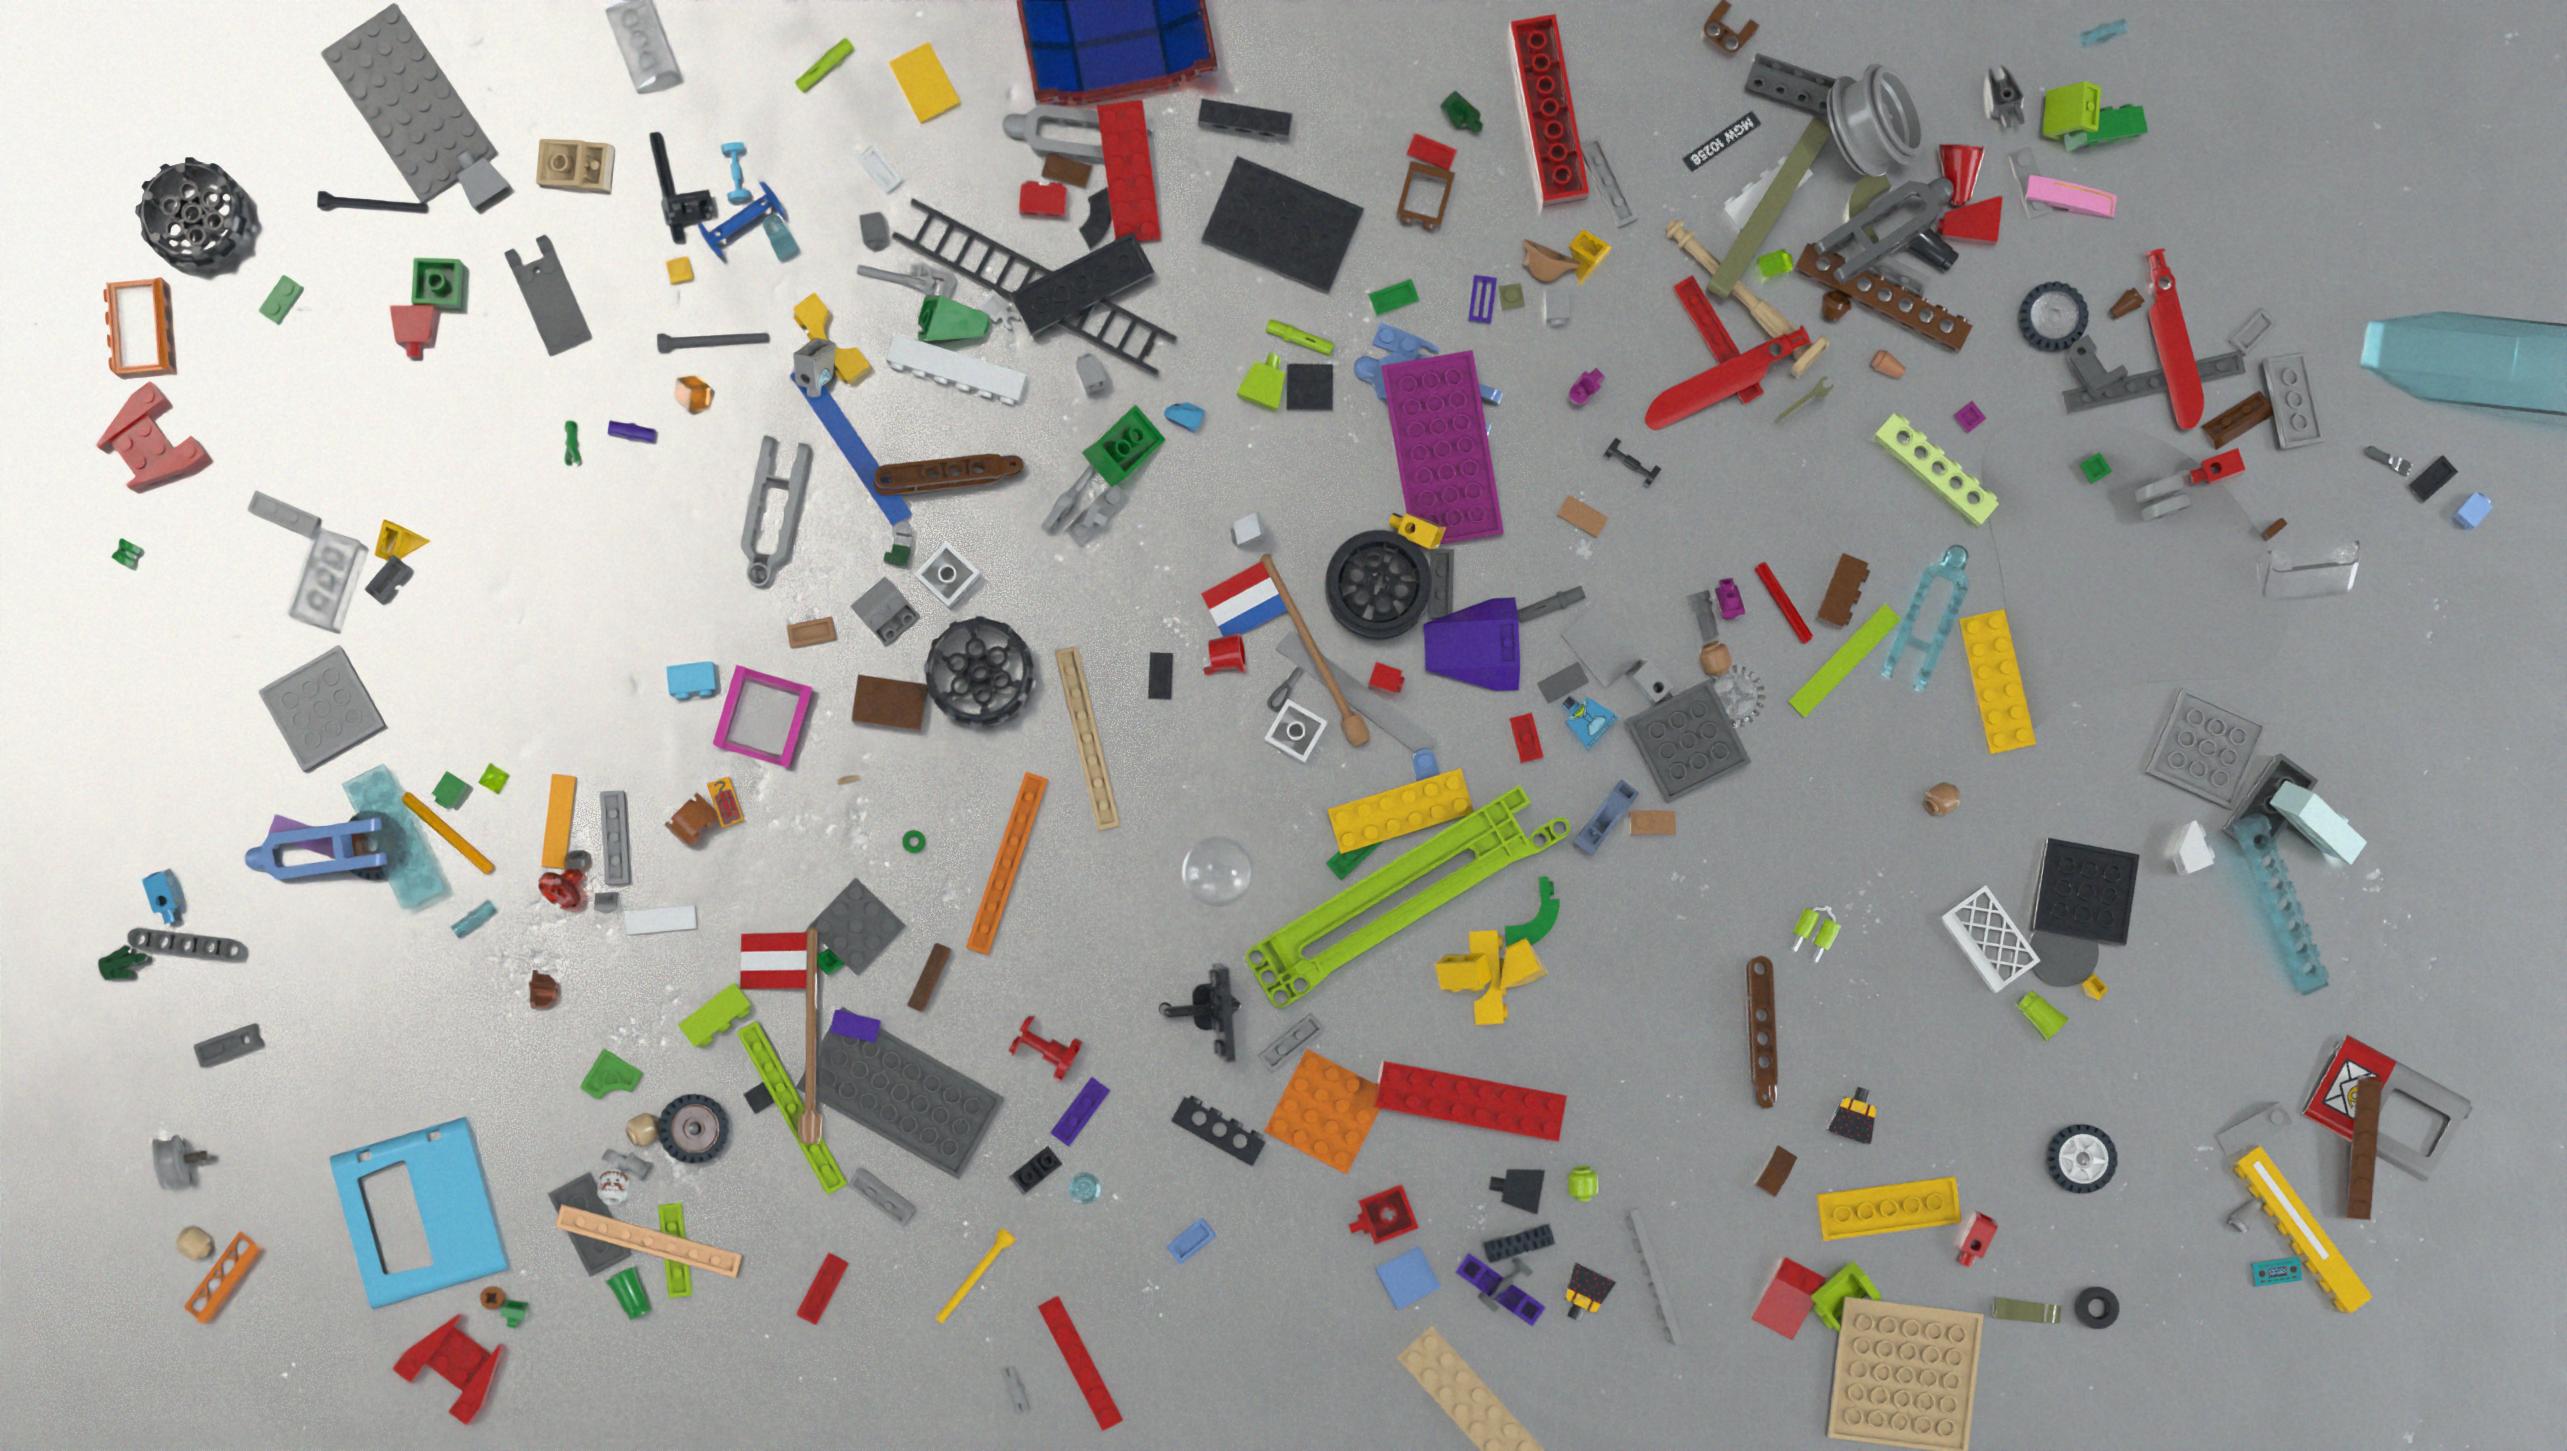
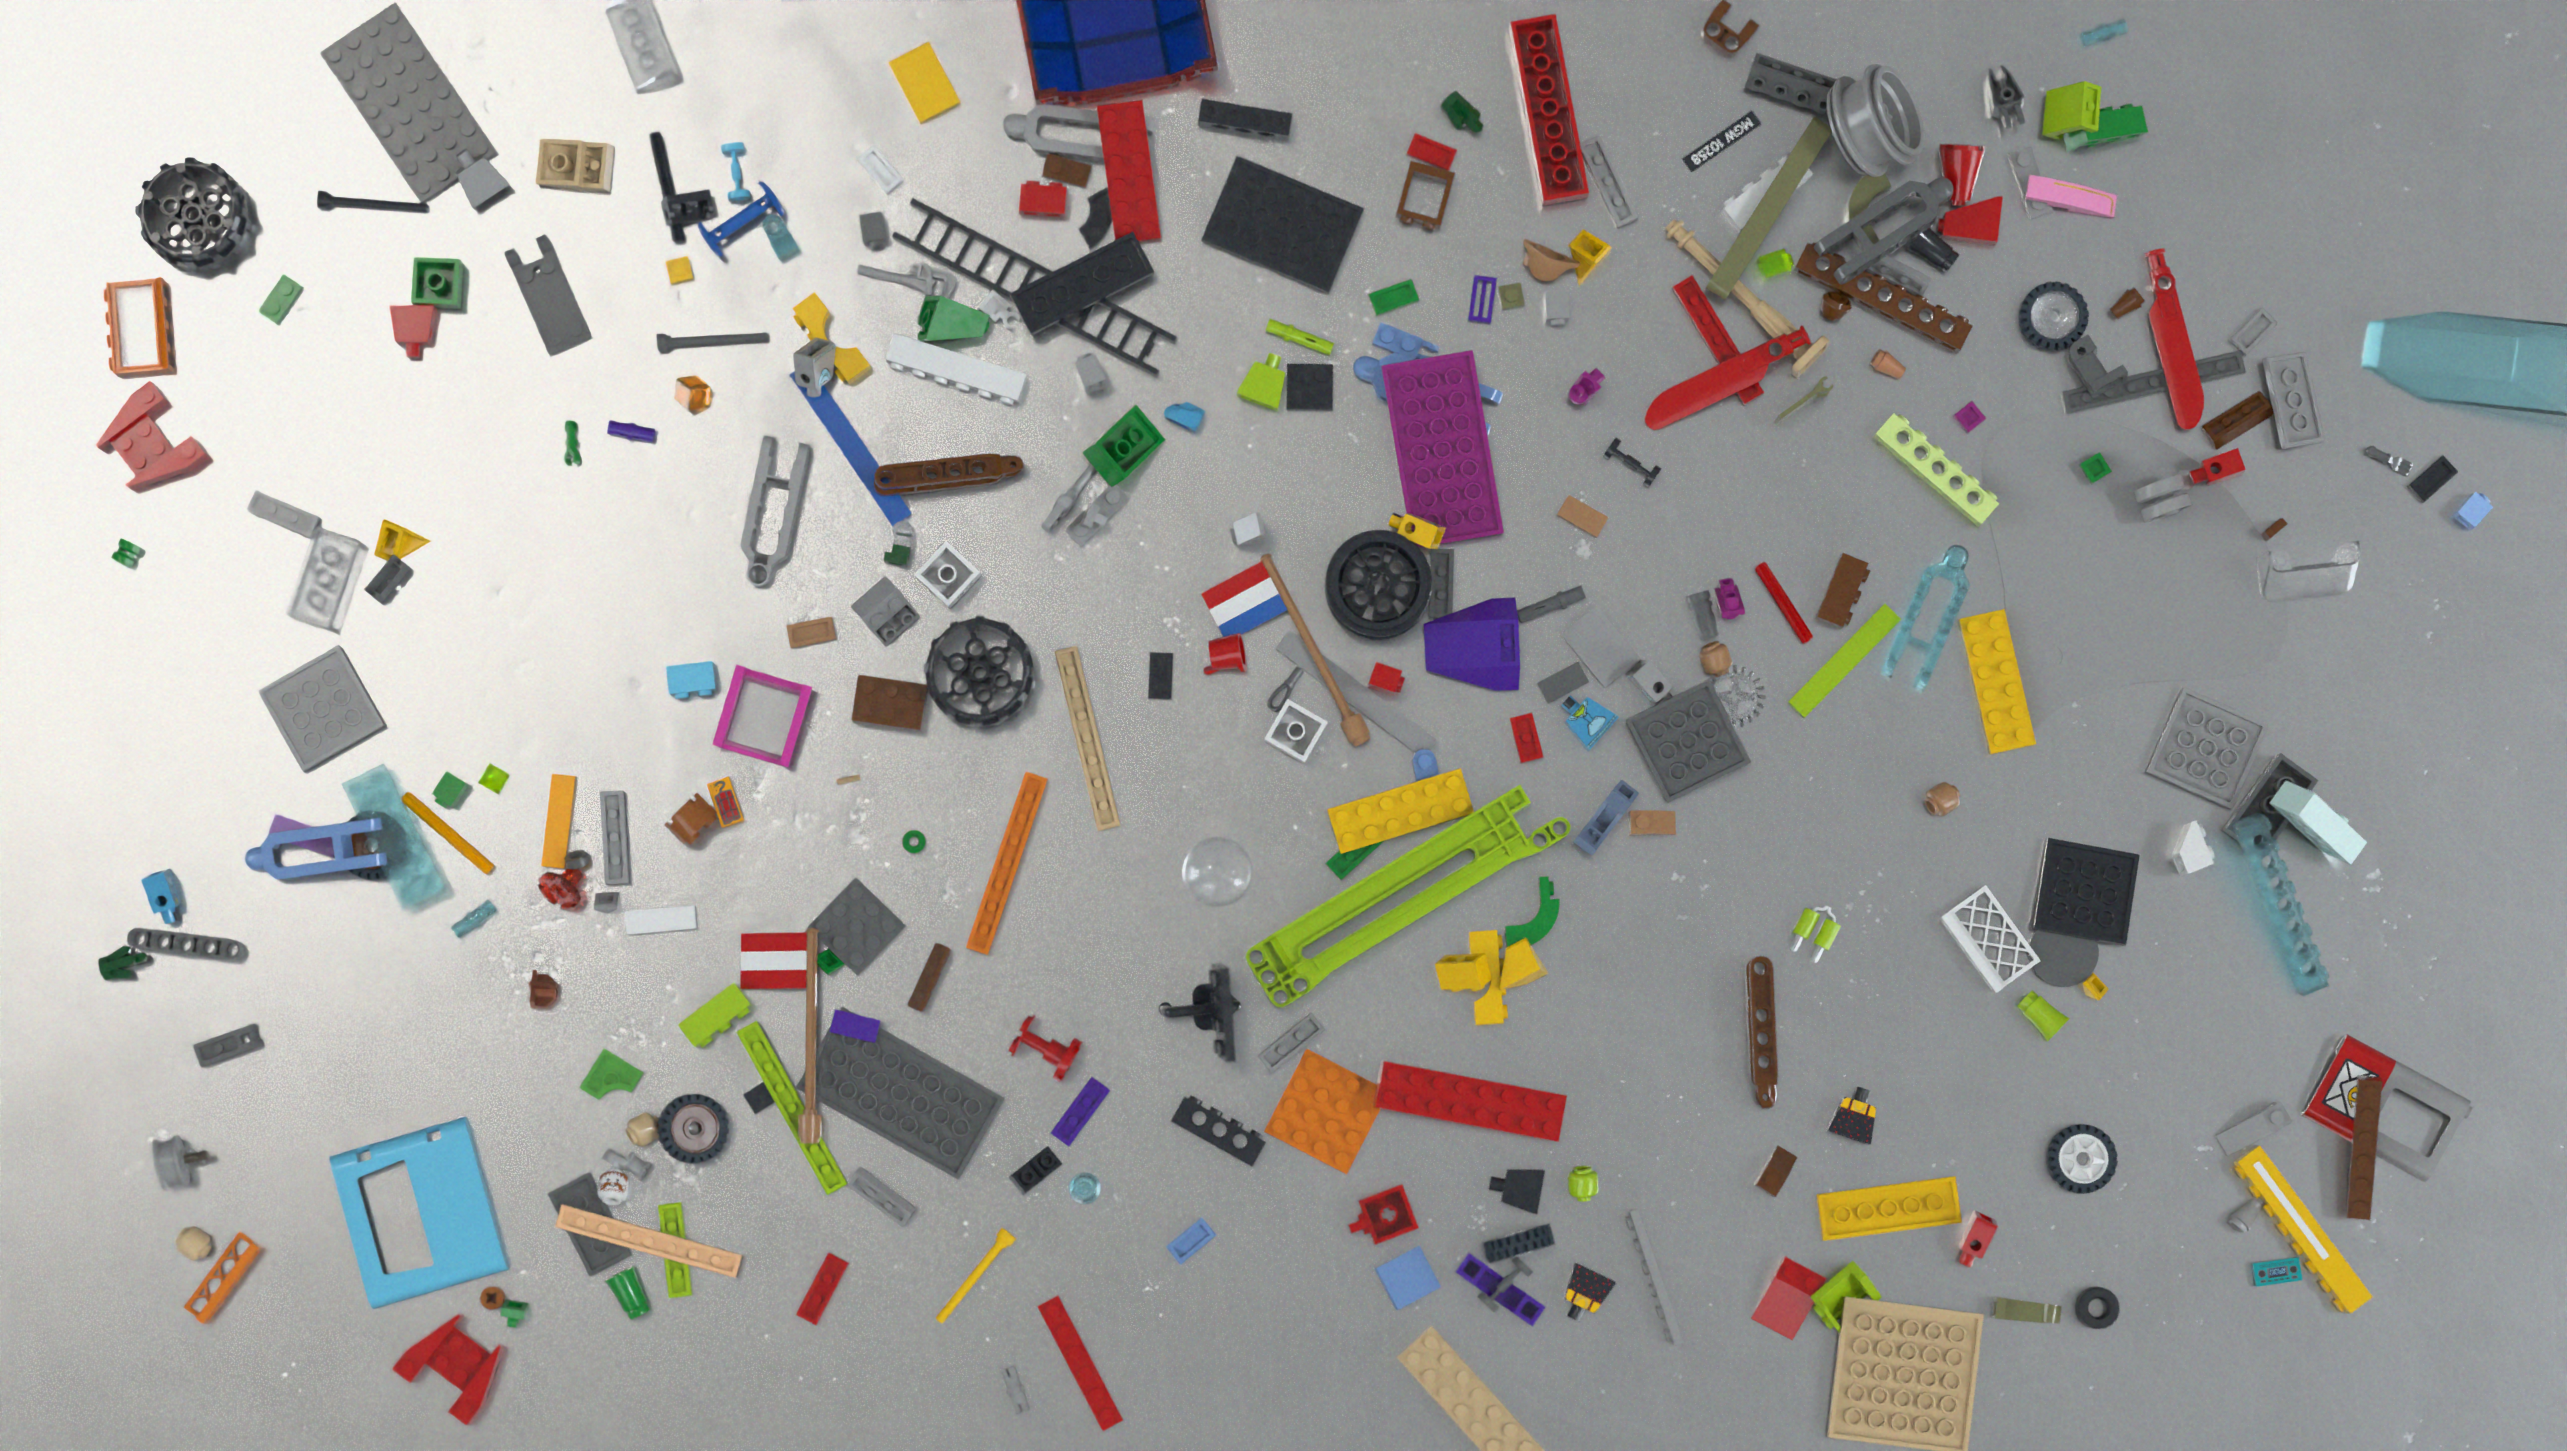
lime pin [794,37,854,93] -> none

